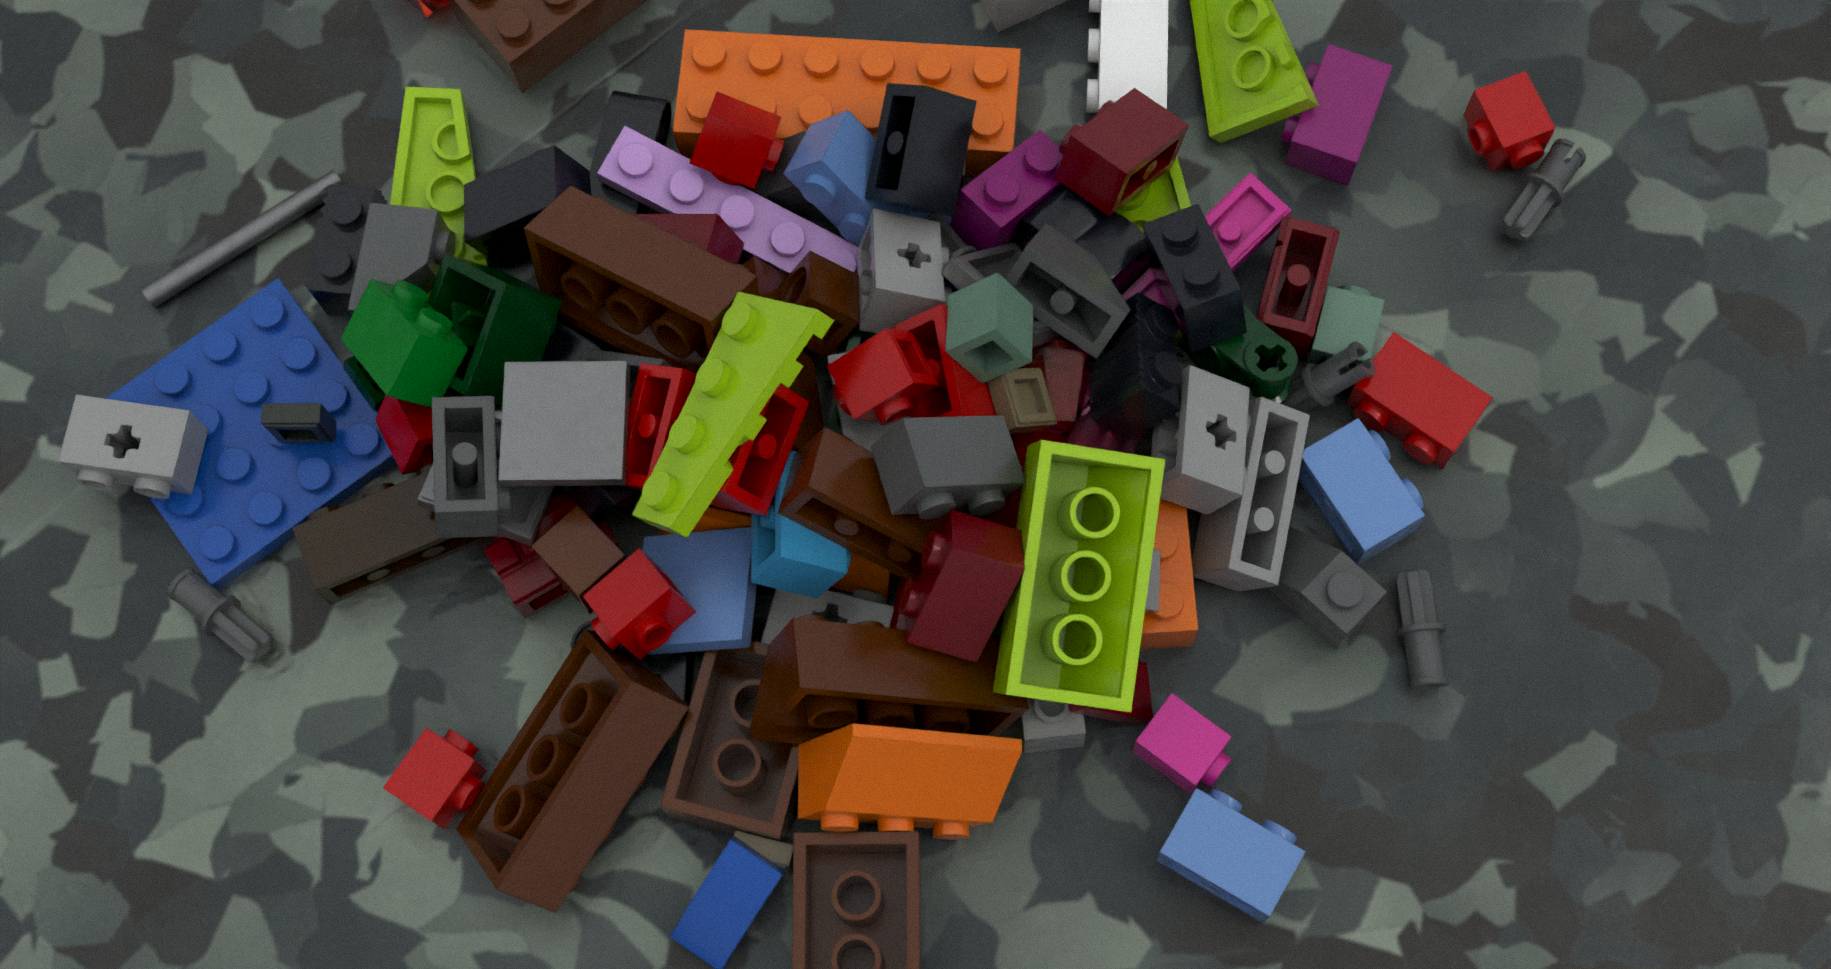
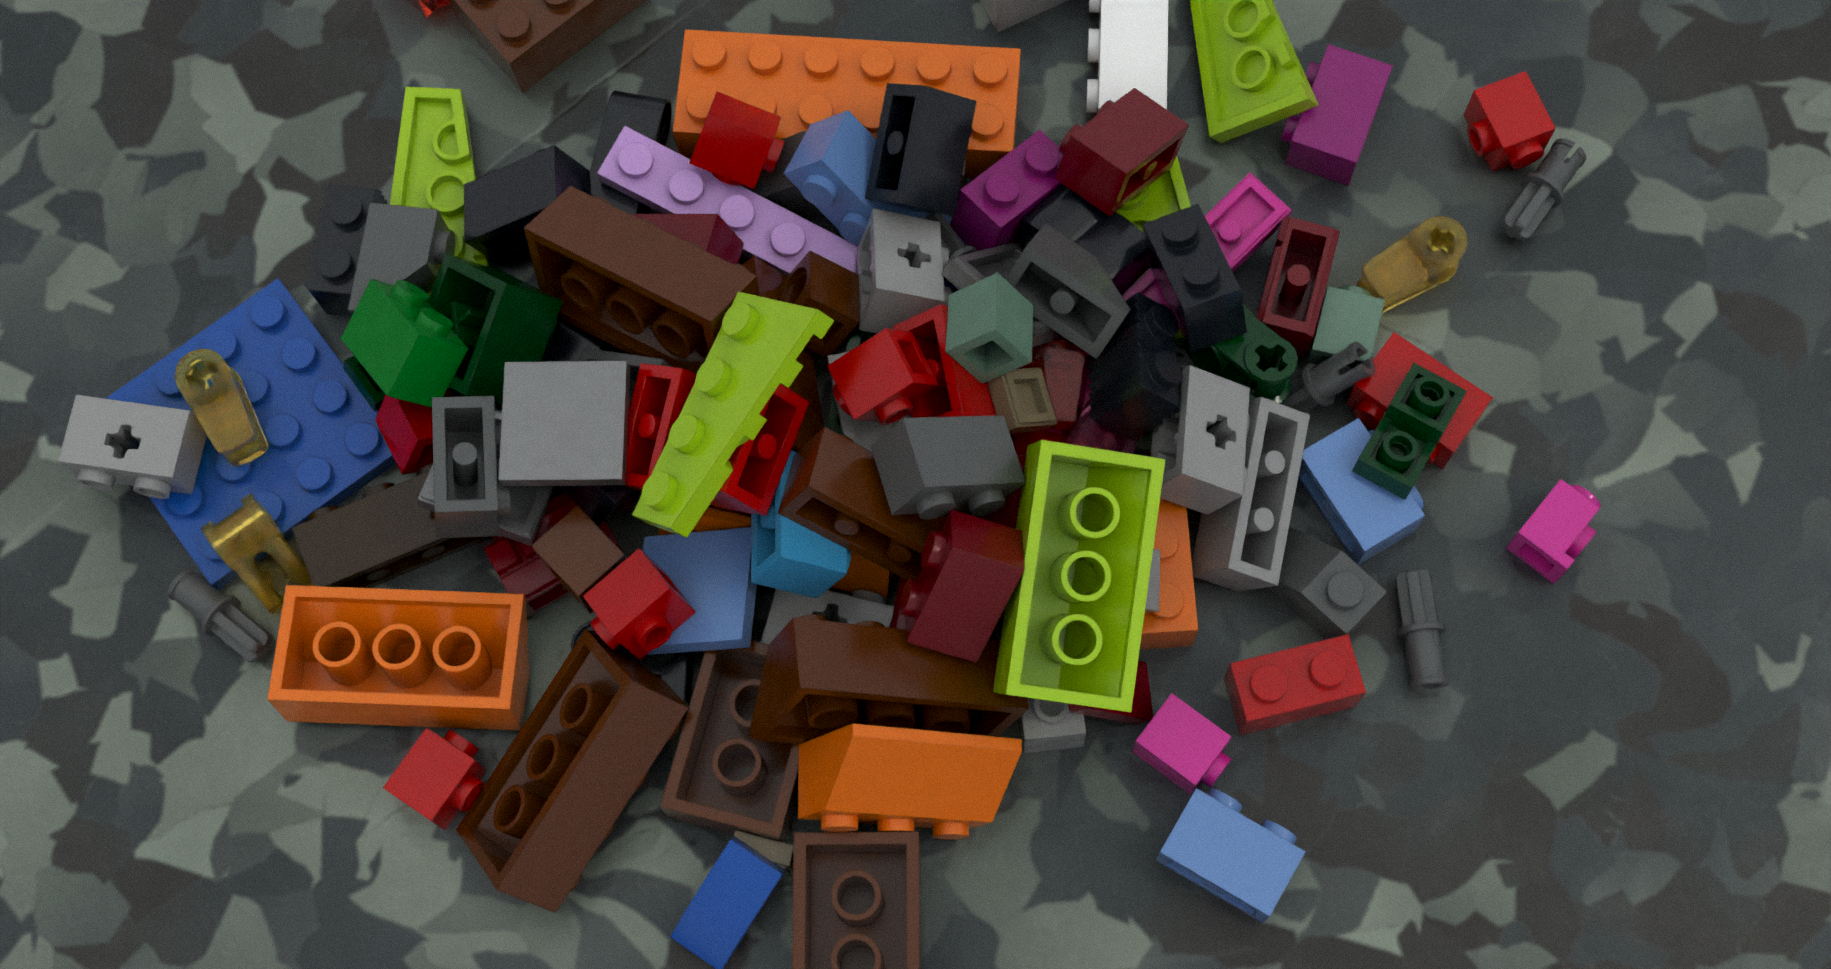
flat silver bar [141,169,344,308] -> none
pearl dark grey tile [261,403,337,443] -> none
none -> clear yellow piece [174,349,268,466]
none -> clear yellow piece [201,493,313,615]
none -> orange slope [267,585,530,731]
none -> red brick [1223,634,1366,735]
none -> dark green slope [1352,363,1467,500]
none -> clear yellow piece [1356,216,1467,313]
none -> dark pink brick [1506,479,1601,584]

